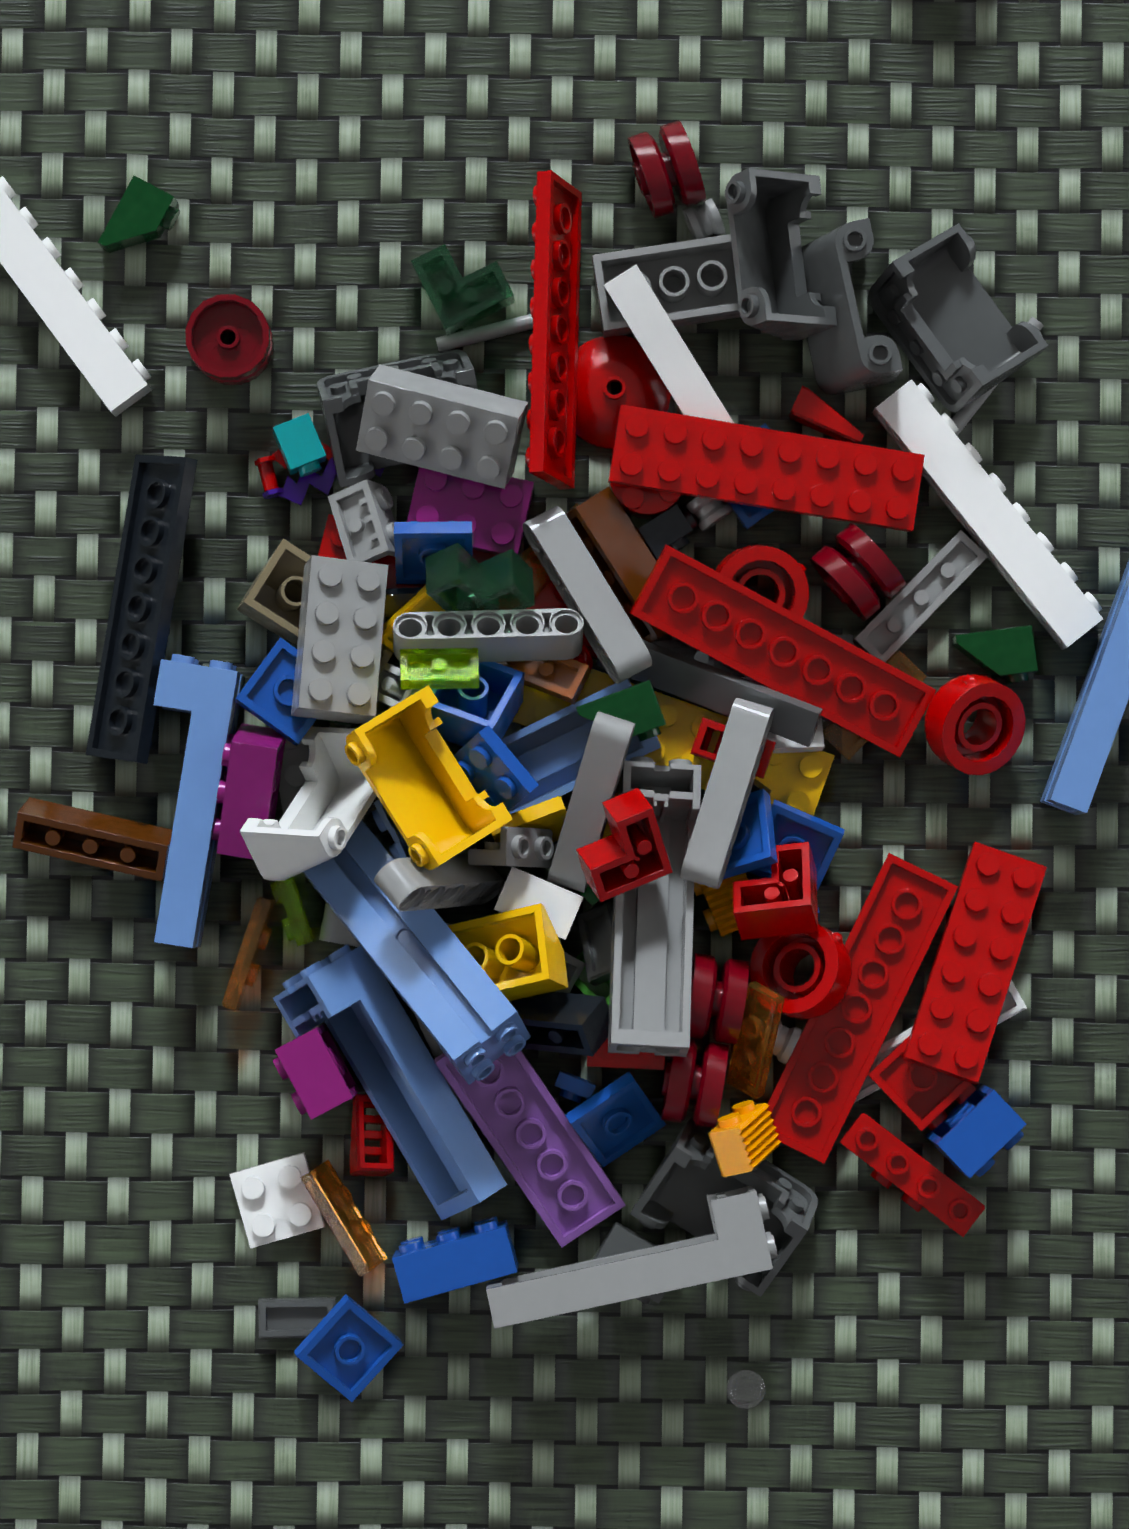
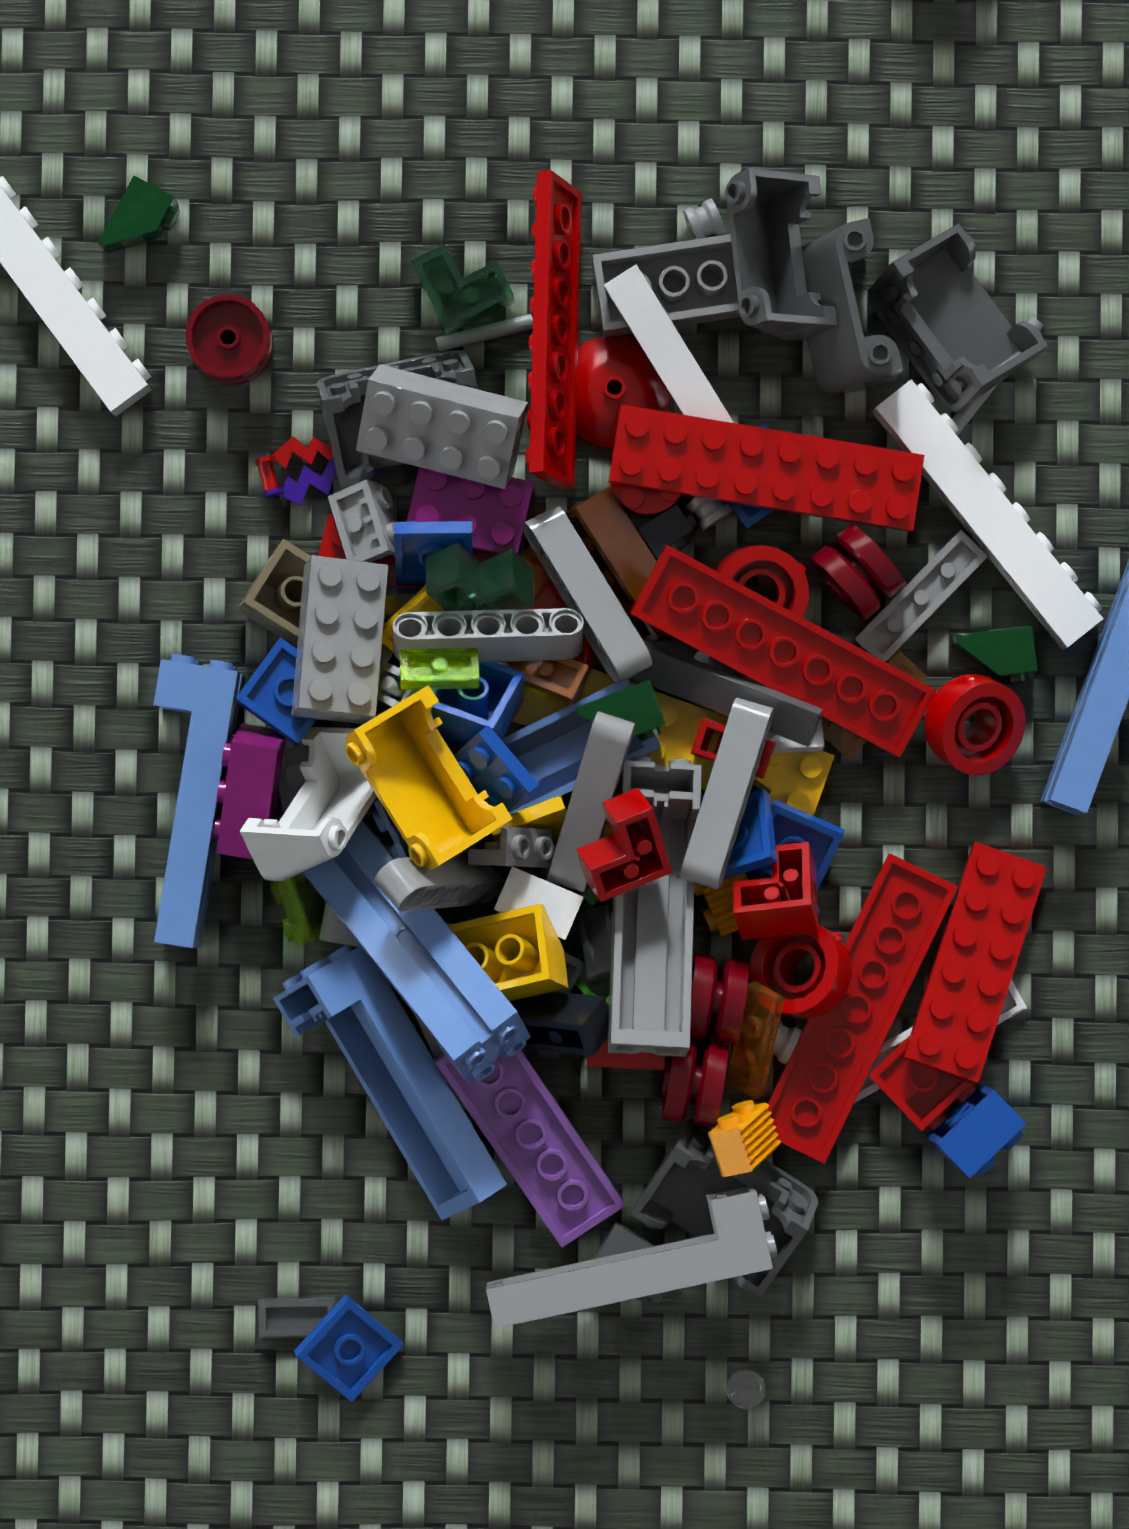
reddish brown brick [12,797,172,882] -> none
black plate [86,454,198,764] -> none
clear orange plate [222,897,275,1011] -> none
white plate [229,1152,325,1249] -> none
teal brick [273,413,326,477] -> none
magenta brick [273,1023,360,1120] -> none
clear orange plate [300,1159,388,1277] -> none
red slope [350,1094,394,1176] -> none
blue brick [392,1216,519,1304] -> none
blue plate [554,1070,596,1103] -> none
blue plate [565,1072,666,1167] -> none
dark red wheel [628,120,706,218] -> none
red slope [788,385,864,444] -> none
red bracket [840,1113,985,1237] -> none

